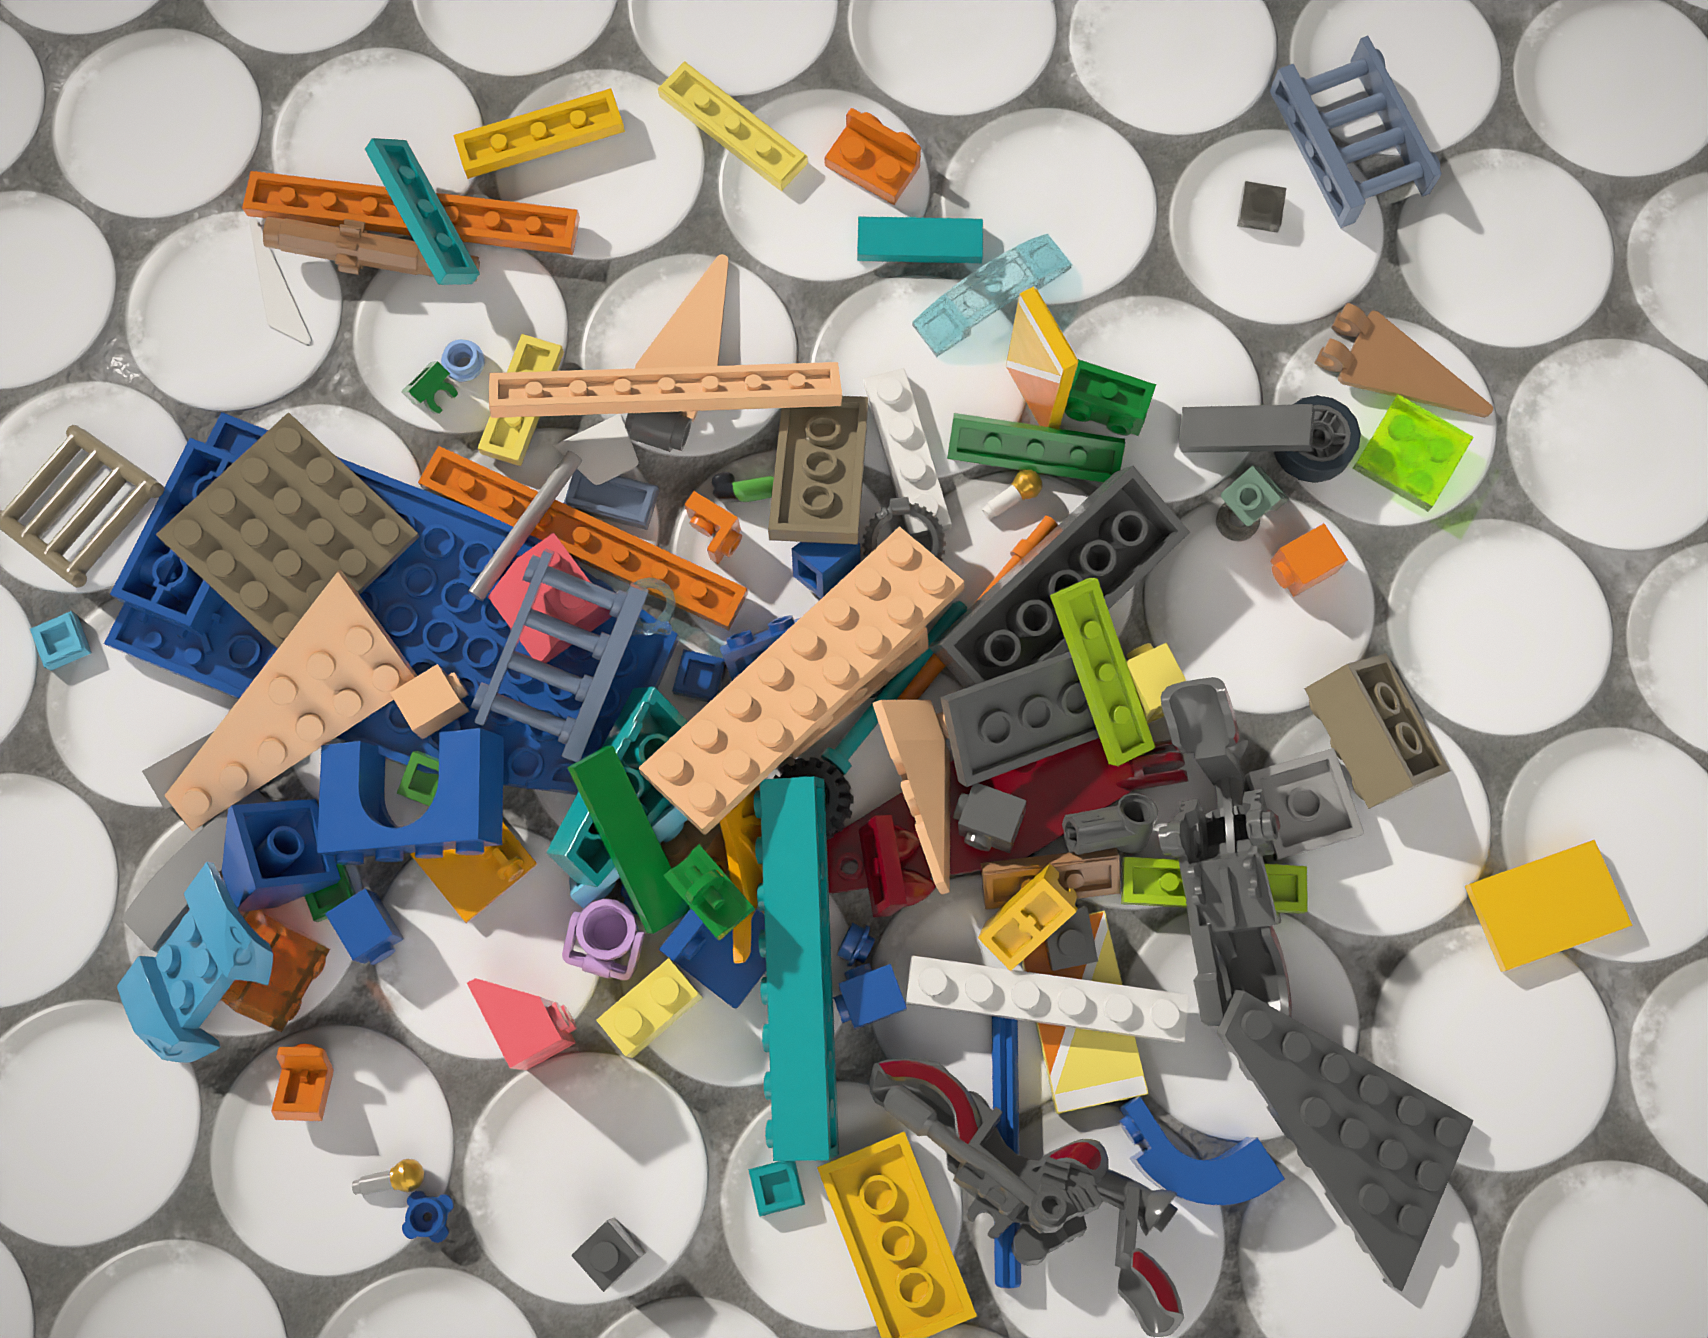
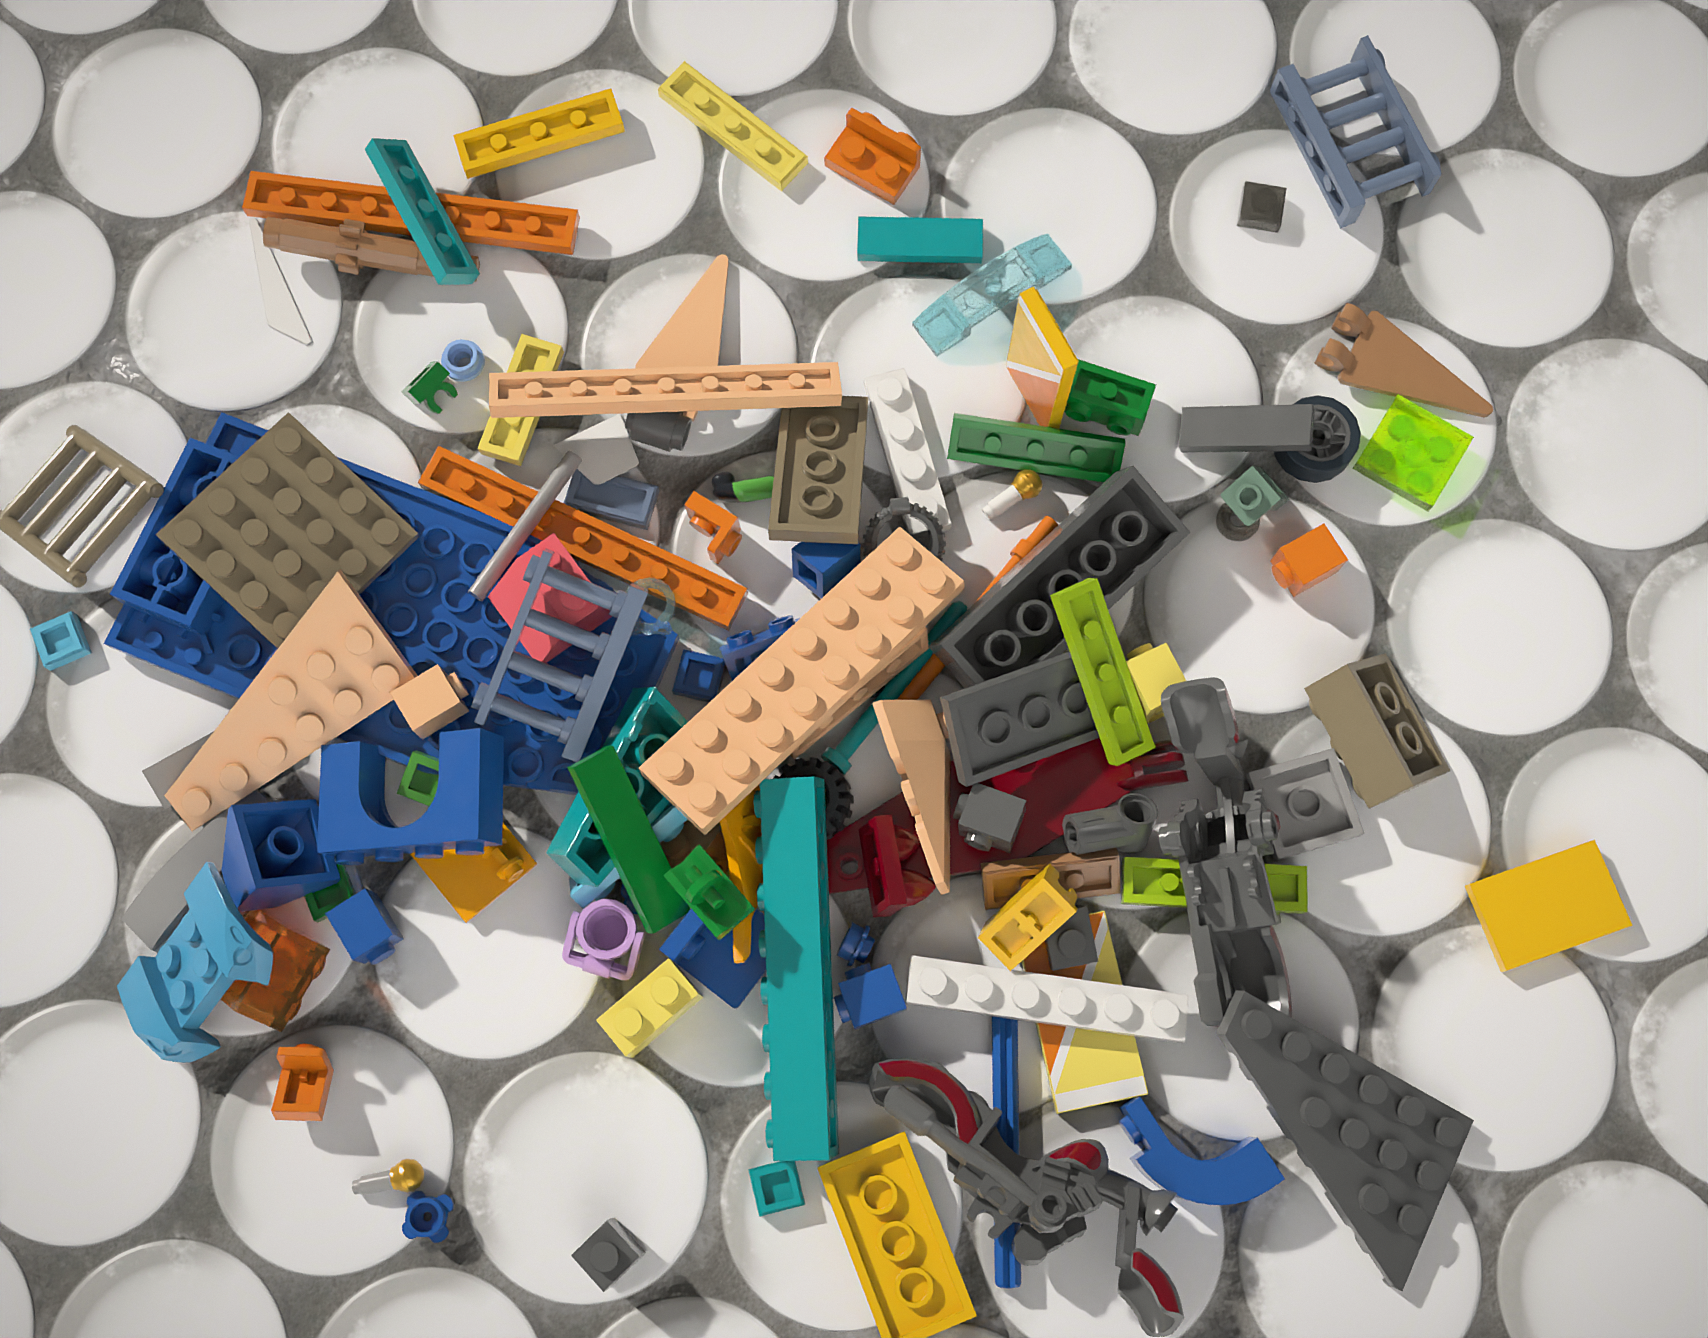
coral slope [467,978,577,1070] -> none

